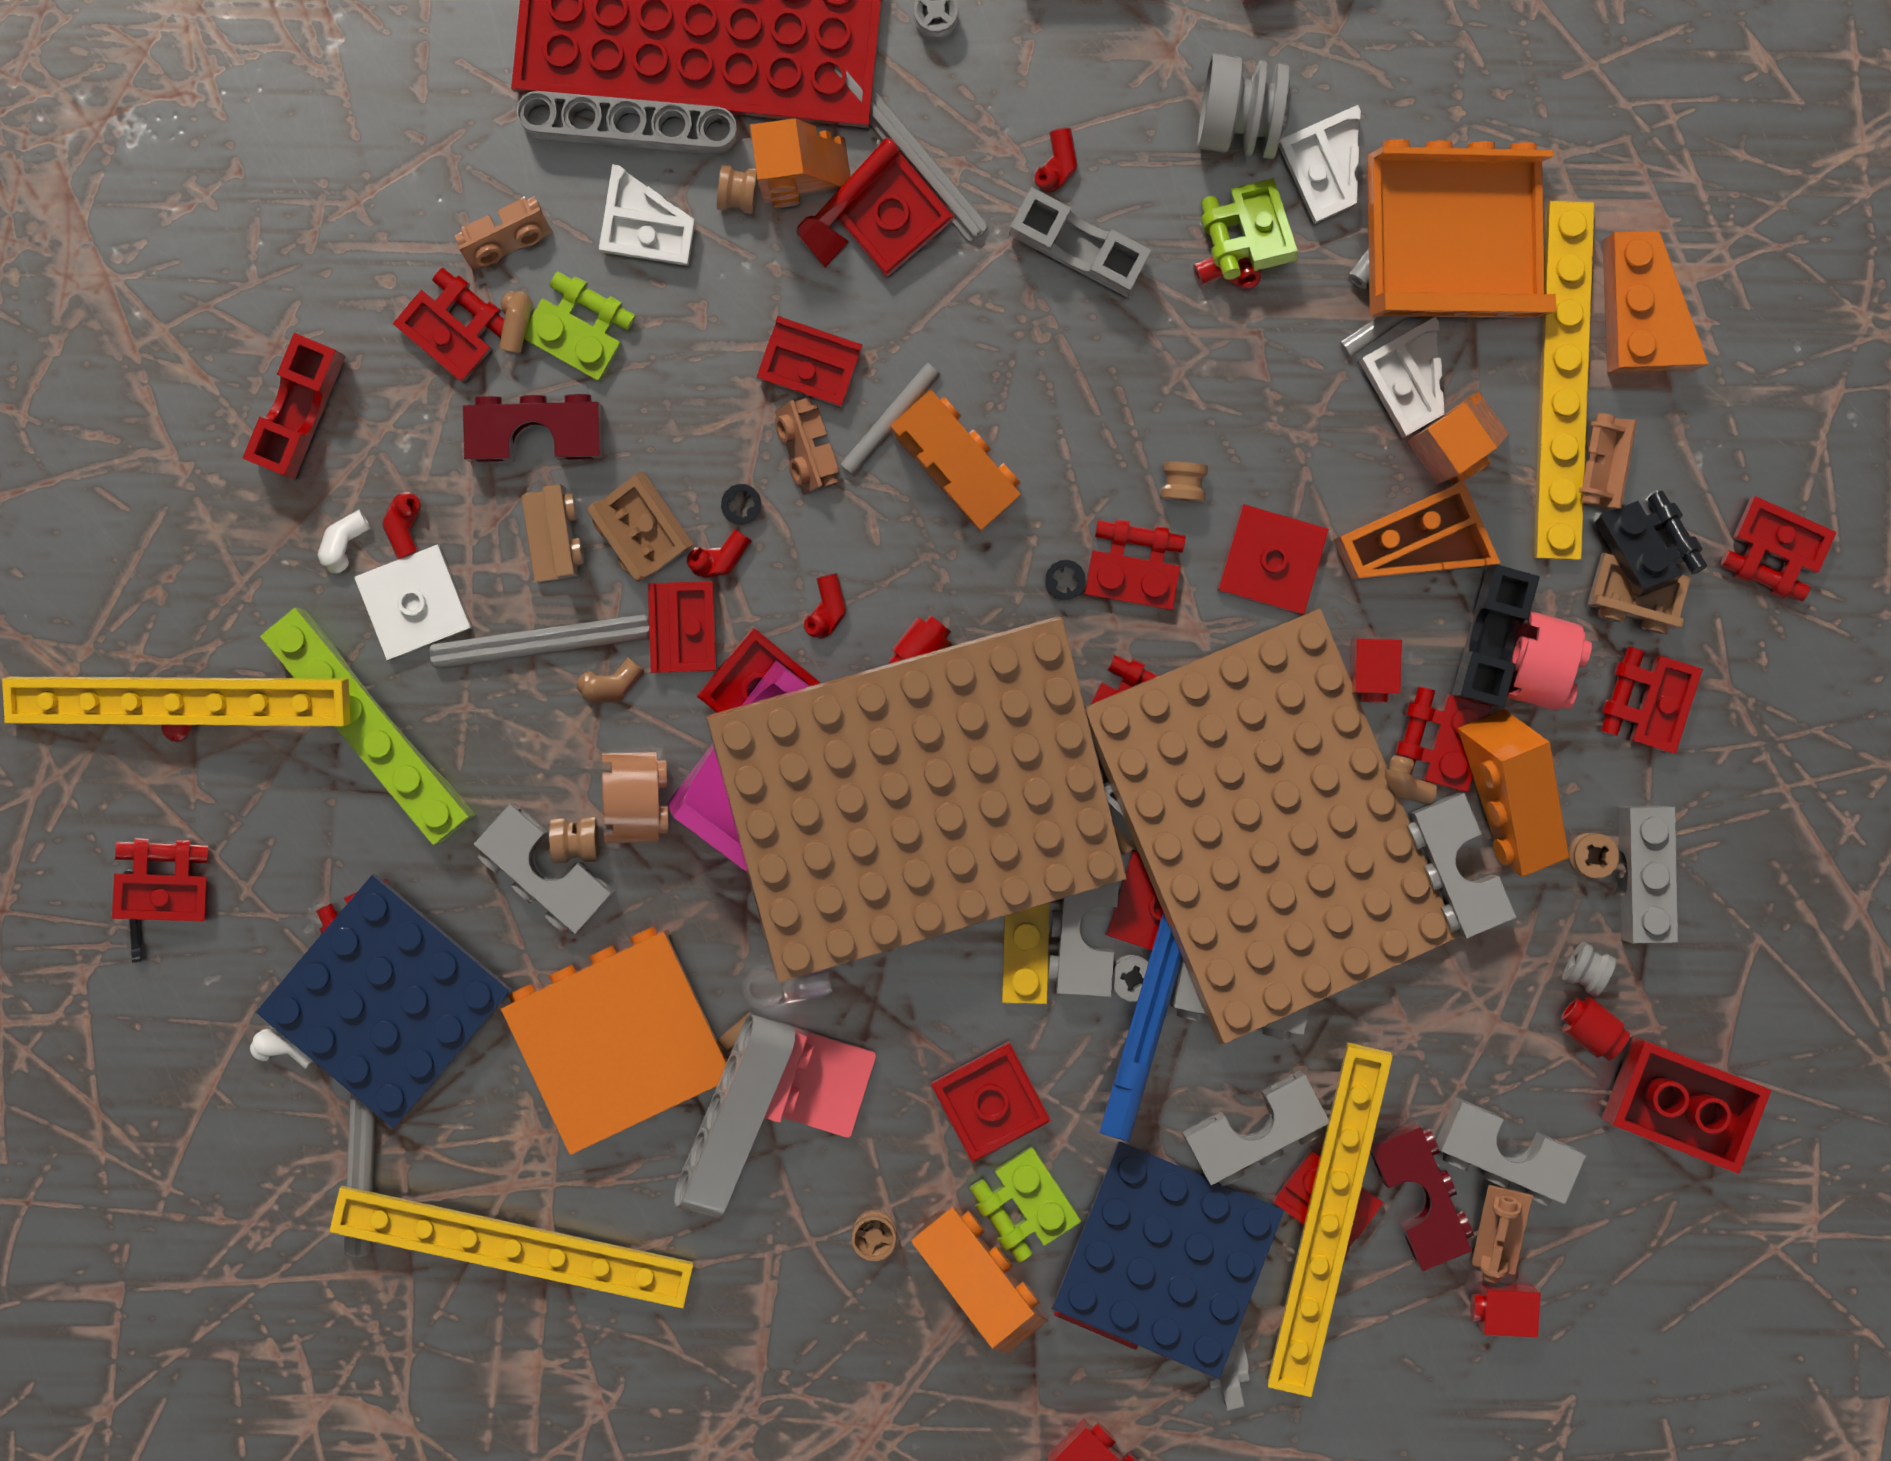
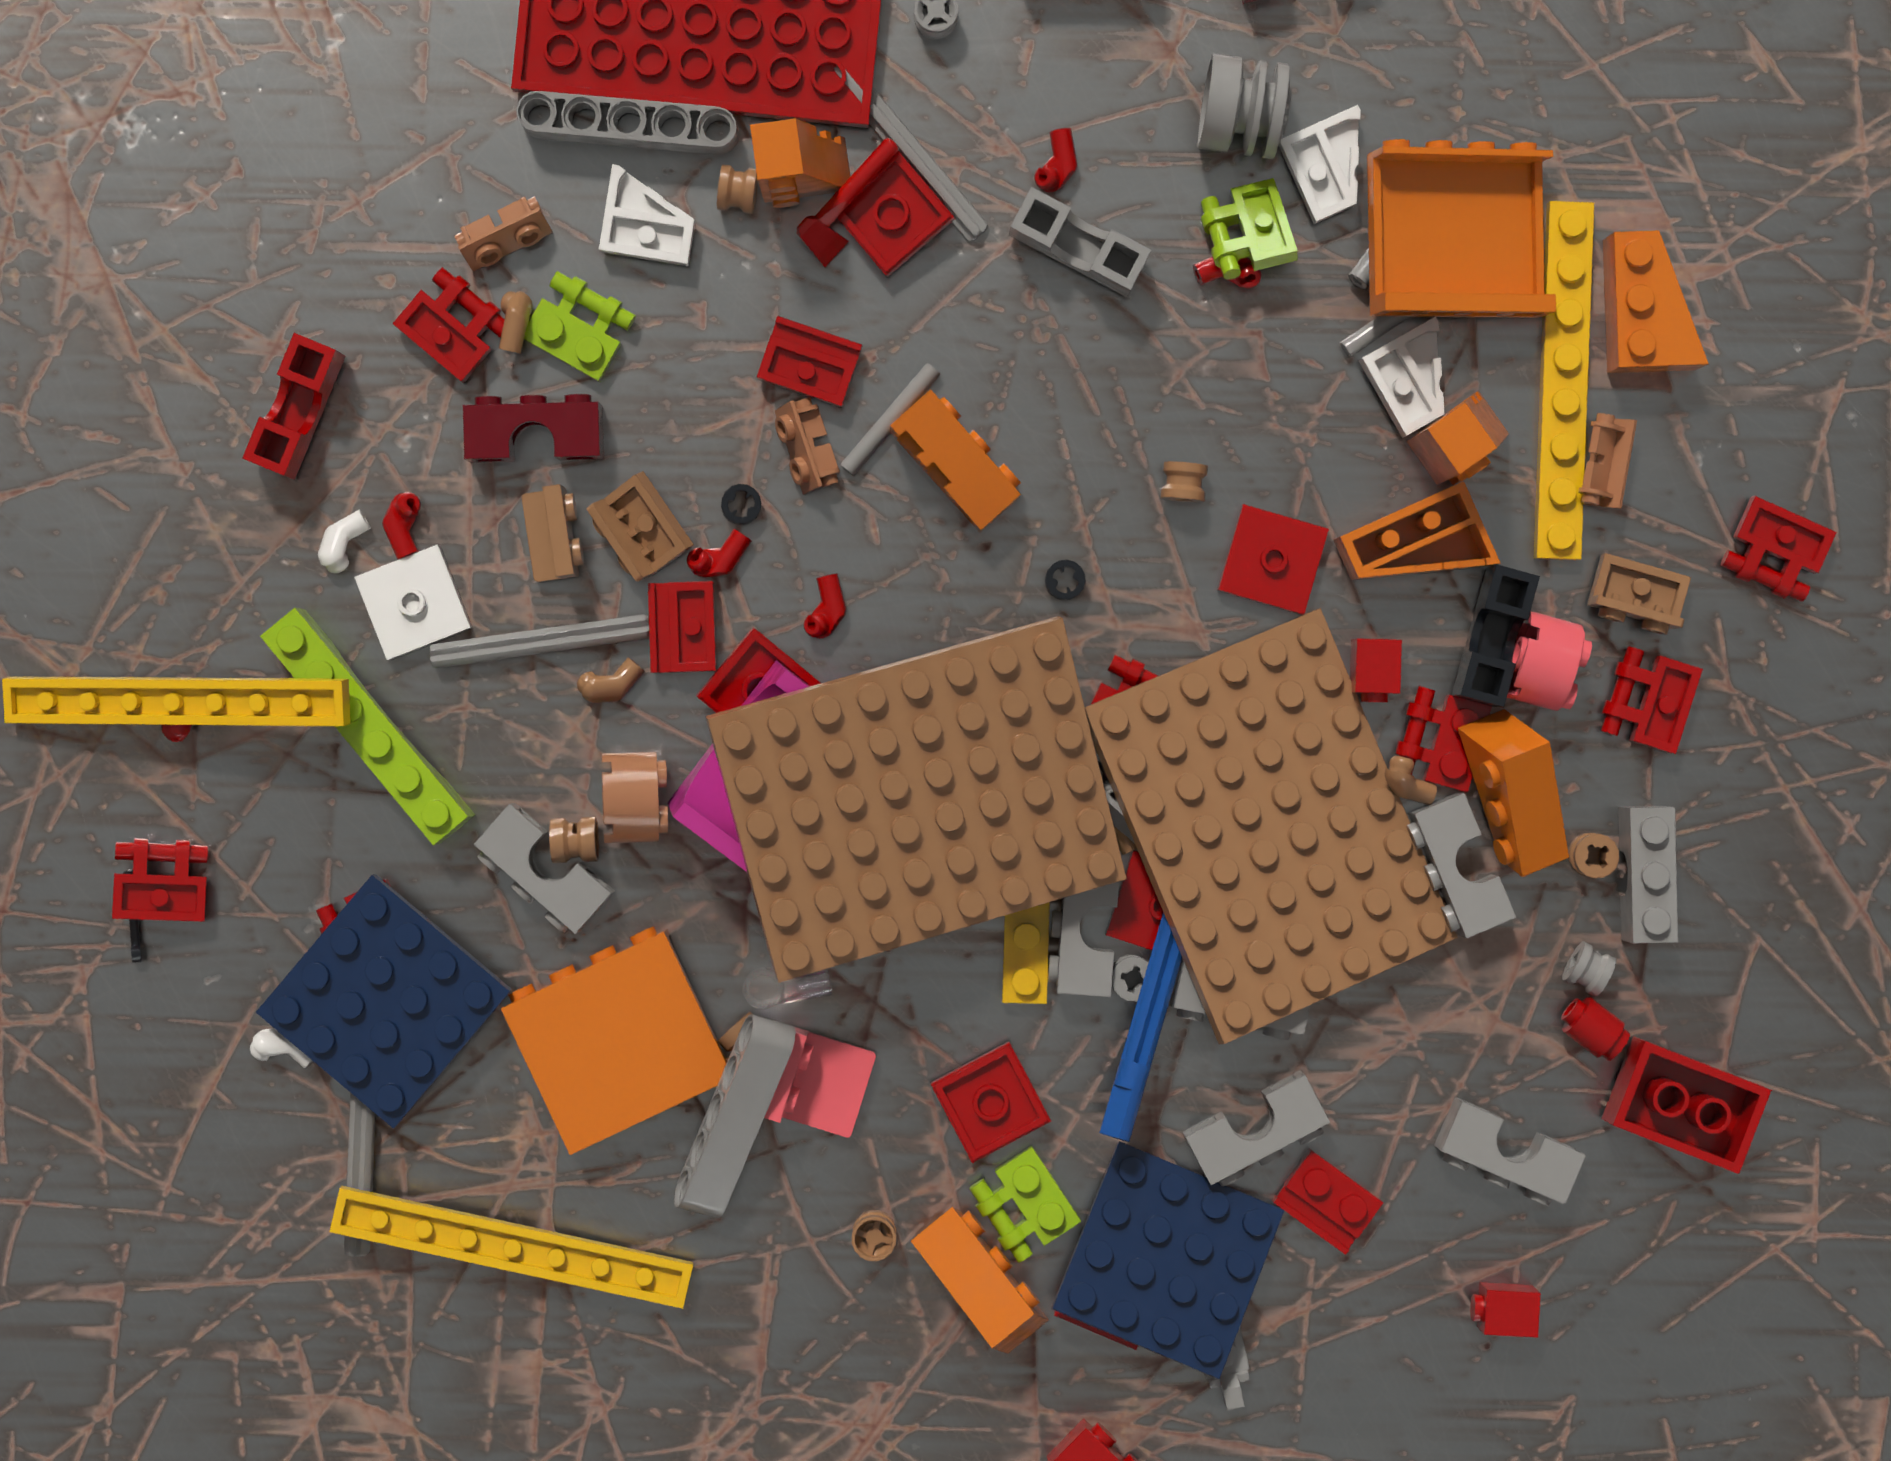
red brick [888,615,953,664] -> none
red plate [1084,518,1186,611] -> none
yellow plate [1267,1042,1393,1397] -> none
dark red arch [1370,1121,1474,1272] -> none
nougat hinge [1471,1185,1533,1283] -> none
black plate [1595,491,1707,598] -> none

